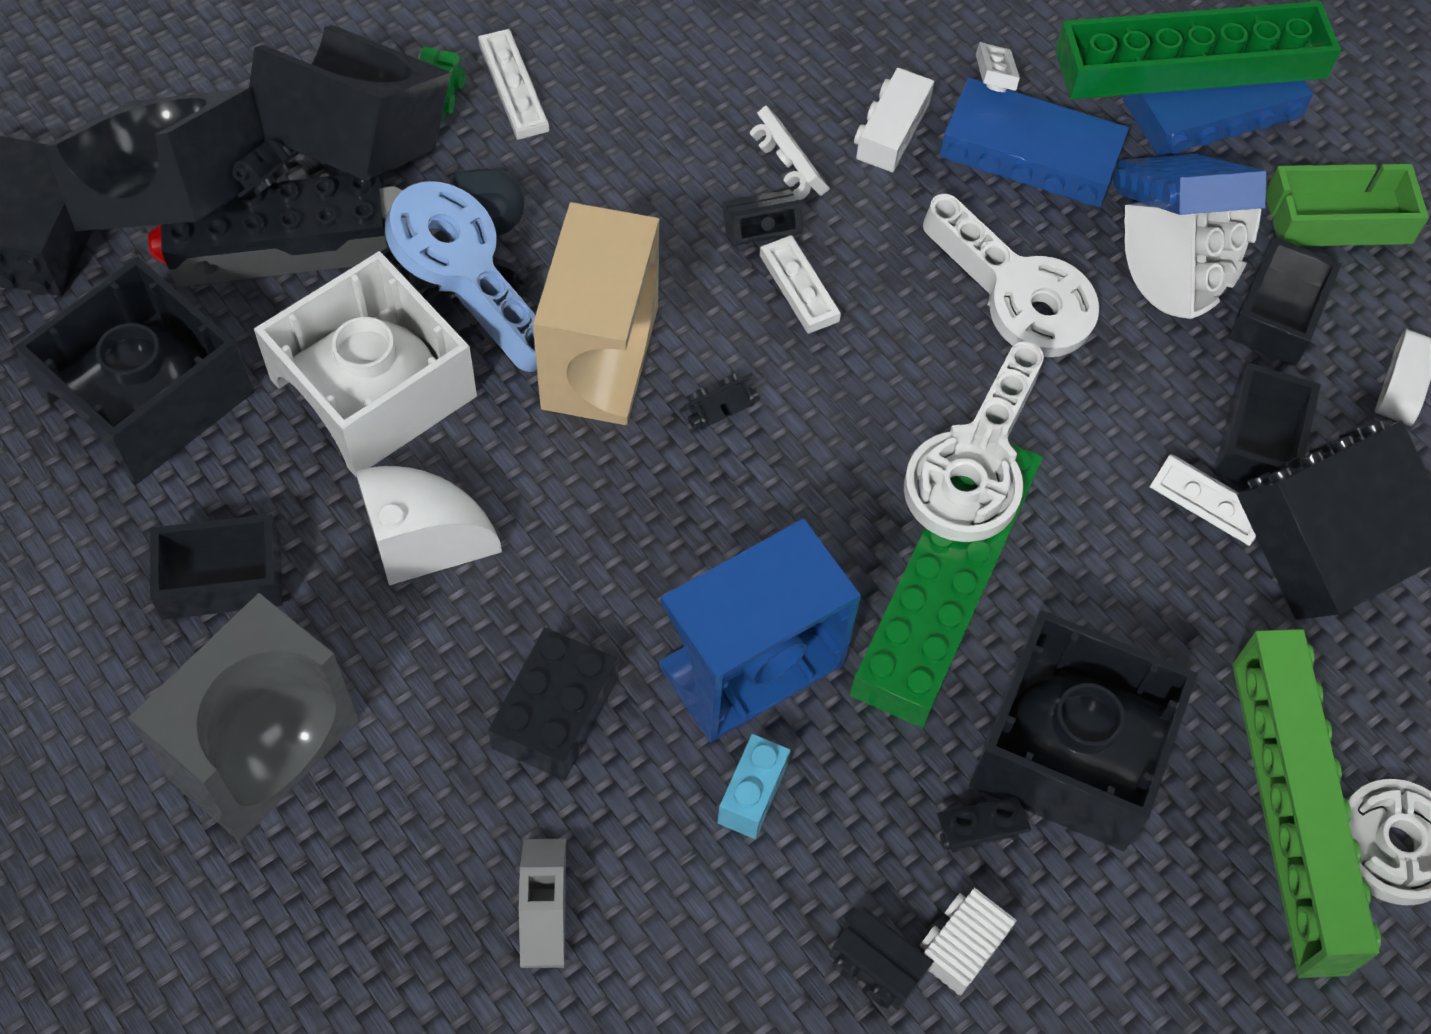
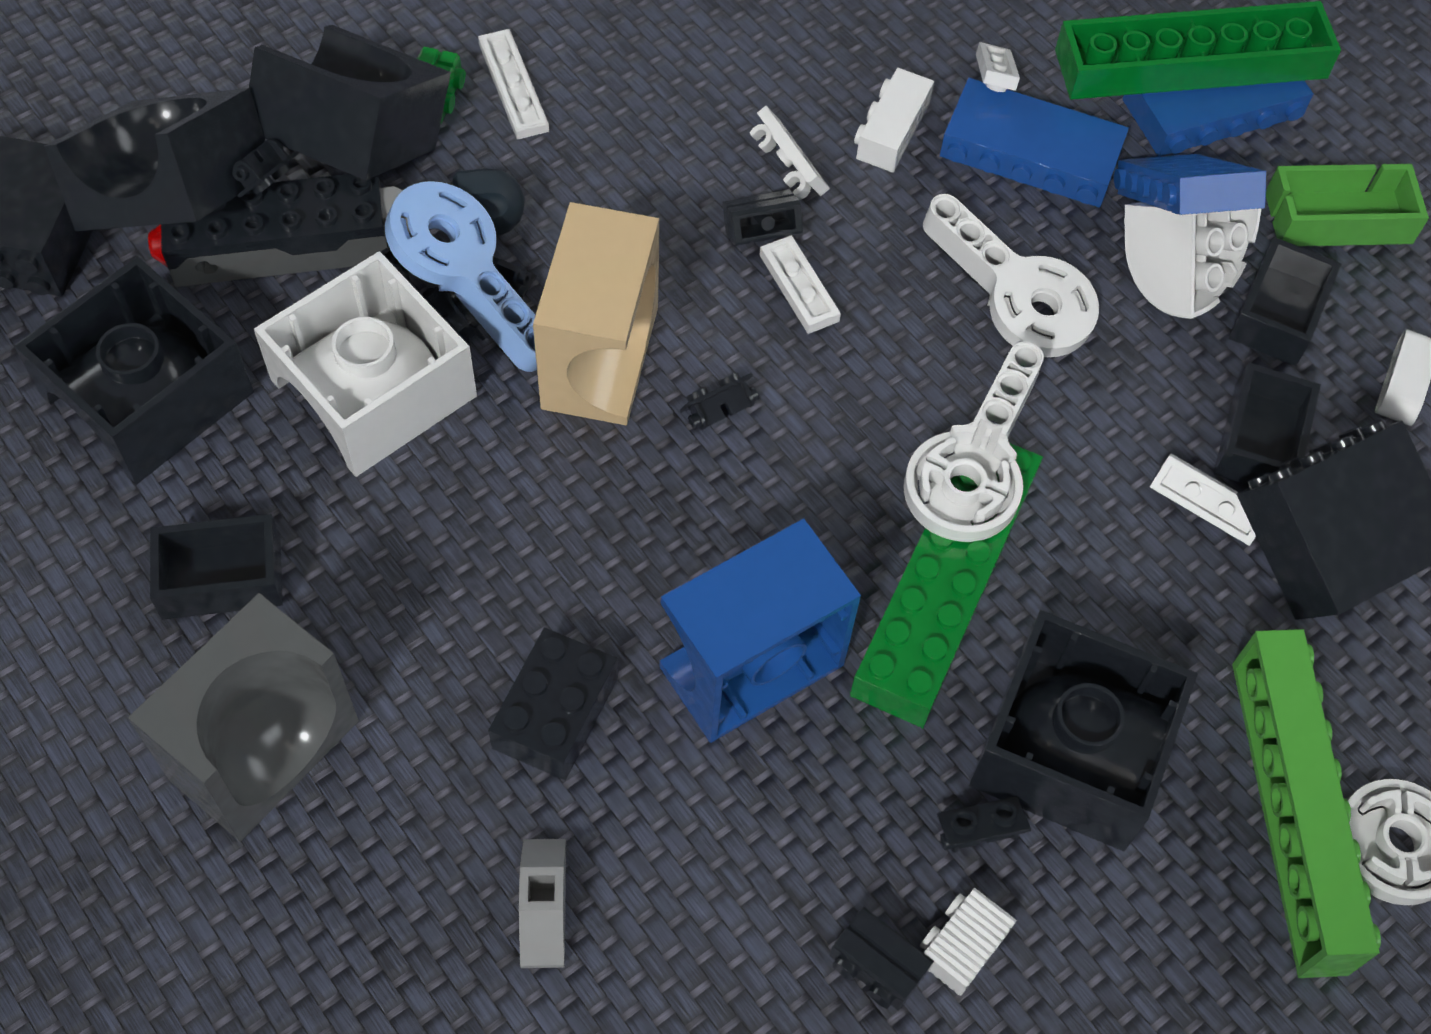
white brick [355,466,502,585] -> none
medium azure brick [718,734,790,839] -> none

